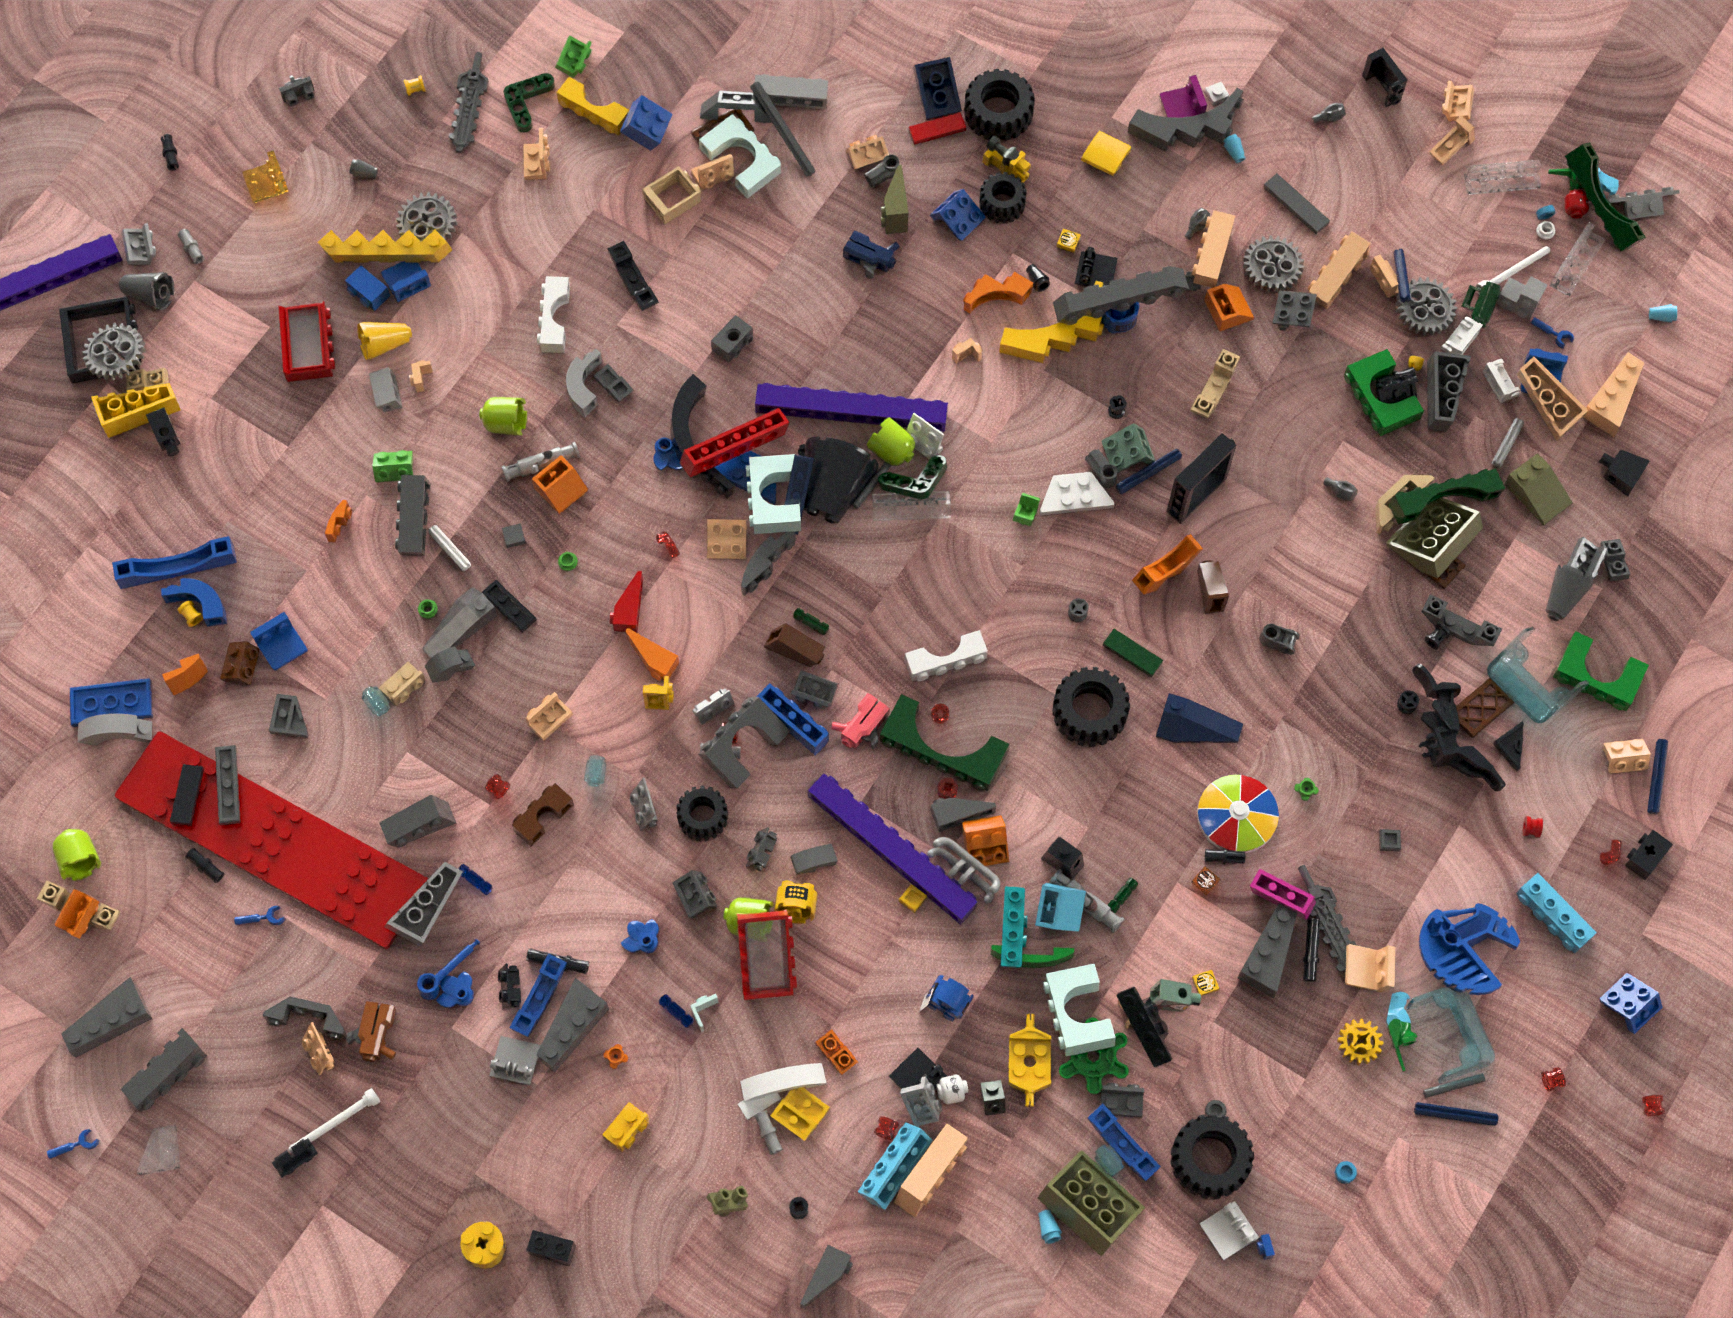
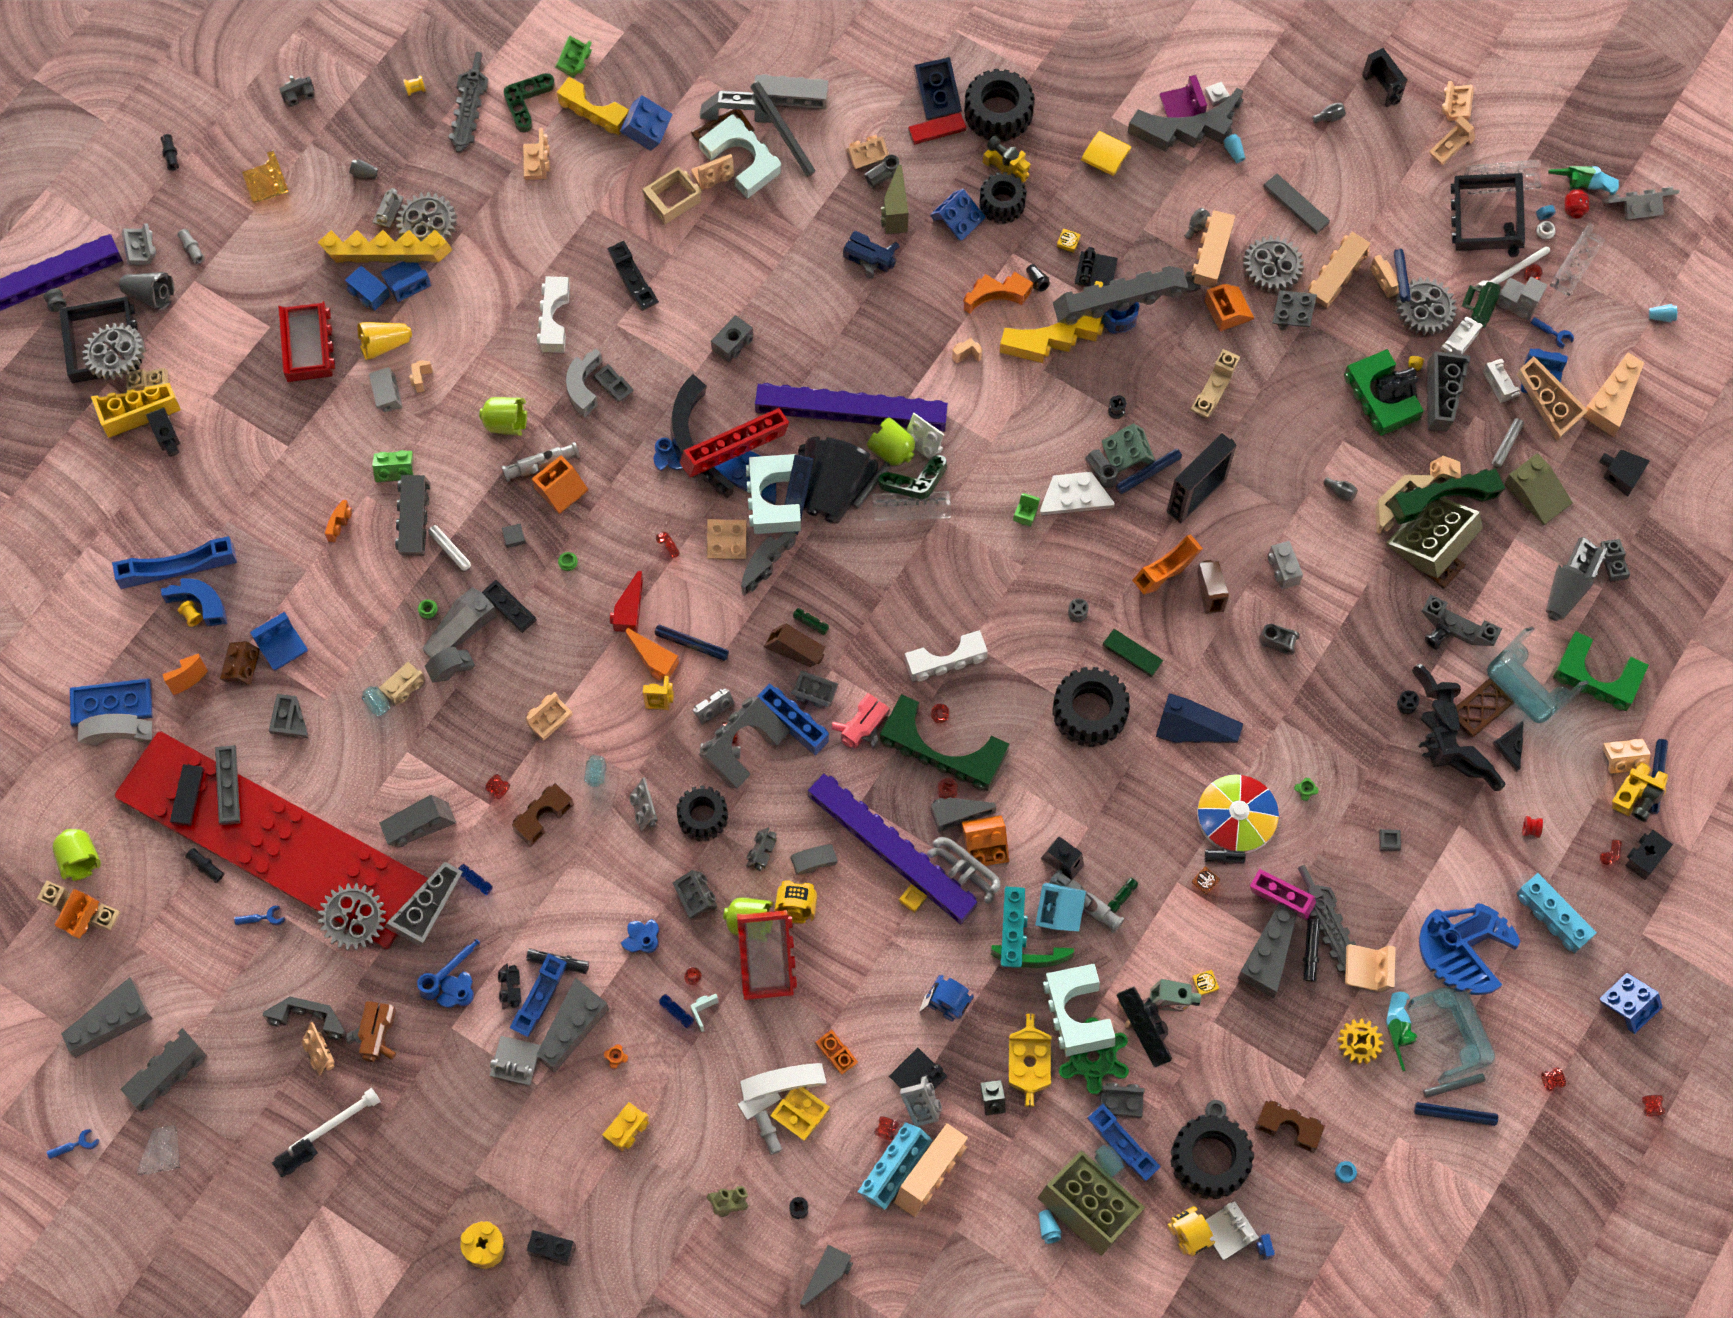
white head [936,1075,968,1104] -> none
dark green arch [1565,142,1646,251] -> none
none -> dark grey wheel [43,289,67,312]
none -> light grey gear [318,883,386,951]
none -> light grey hinge [373,188,404,228]
none -> dark blue axle [654,624,729,661]
none -> clear red hinge [684,967,702,985]
none -> yellow brick [1167,1206,1215,1257]
none -> reddish brown arch [1254,1100,1325,1153]
none -> light grey brick [1267,541,1303,589]
none -> light nougat bracket [1430,456,1461,480]
none -> black window [1450,173,1525,251]
none -> black axle [1503,222,1520,257]
none -> clear red bush [1524,264,1543,282]
none -> yellow hips [1612,763,1668,822]

